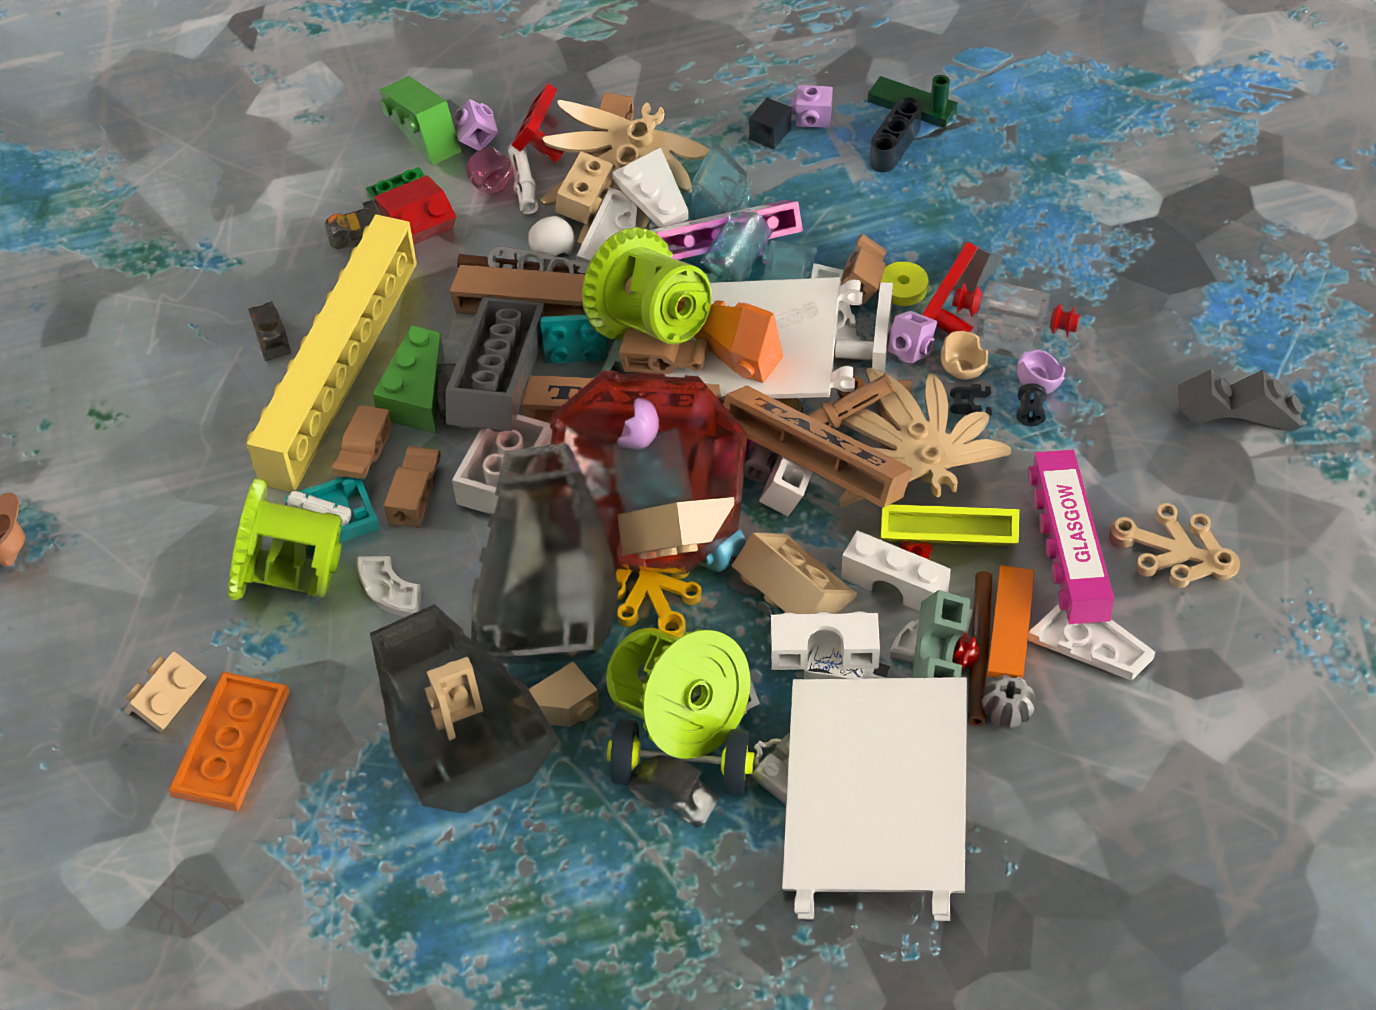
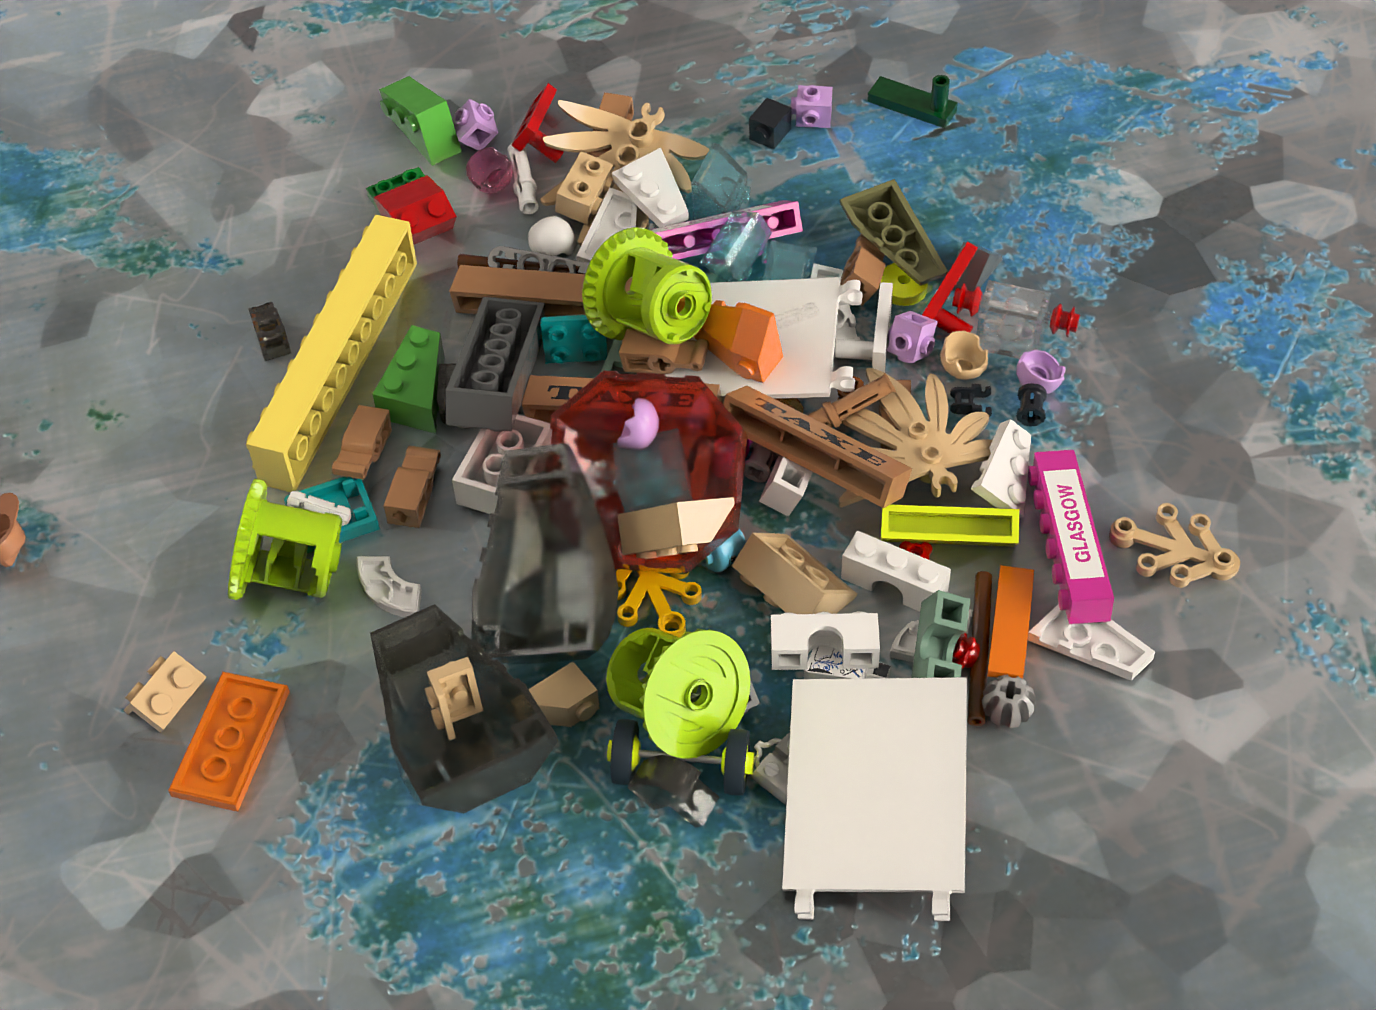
clear smoke leg [324,199,379,249] -> none
black beam [870,97,922,173] -> none
dark grey arch [1178,369,1303,431] -> none
none -> olive wedge [840,179,948,286]
none -> white wing [971,419,1031,518]

